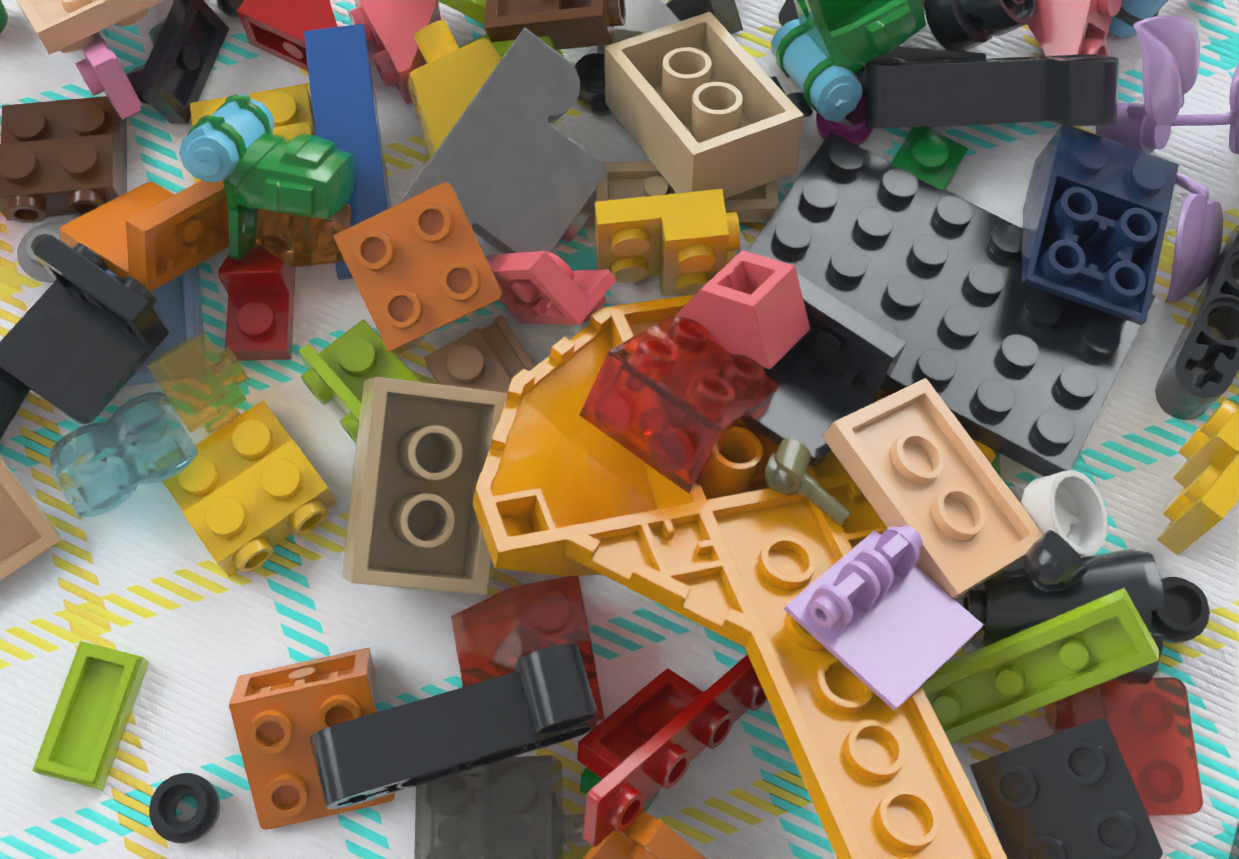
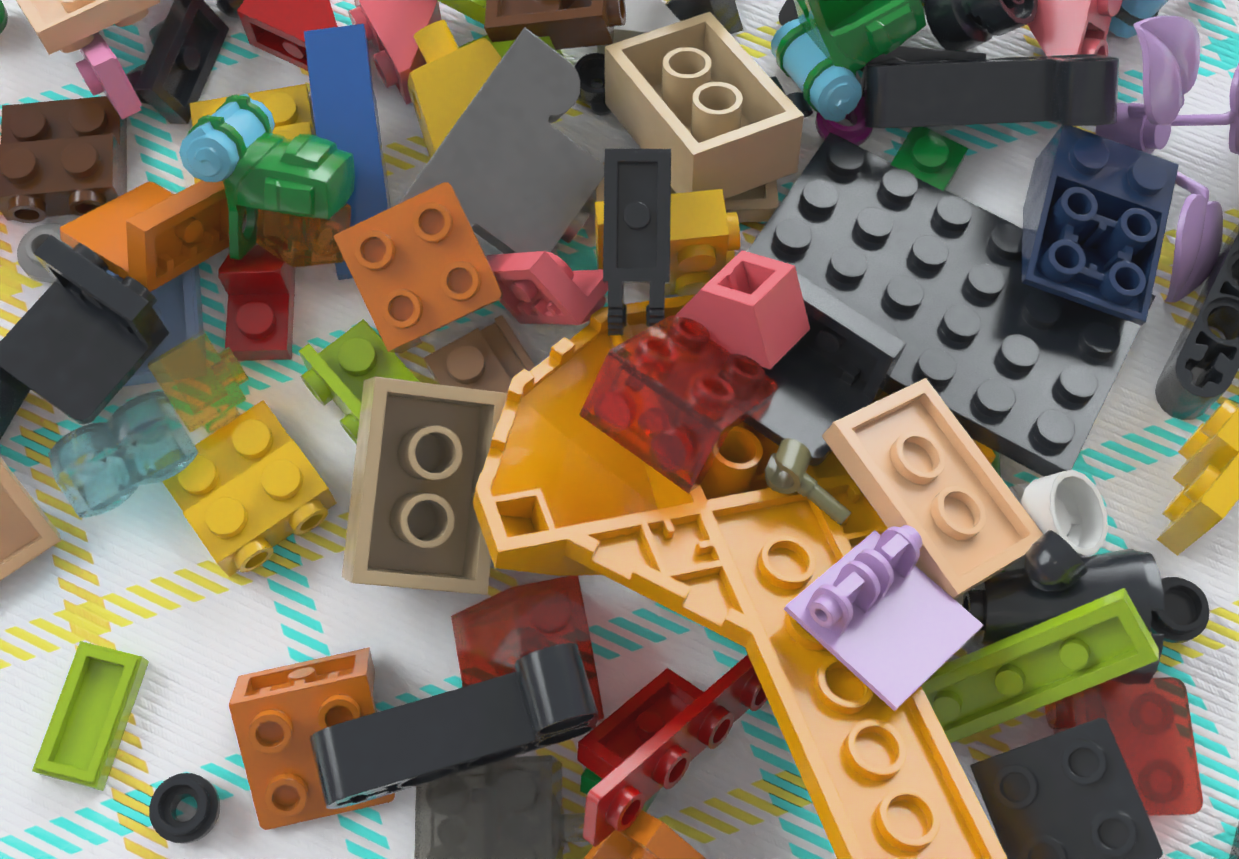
none -> black hinge [603,149,672,336]

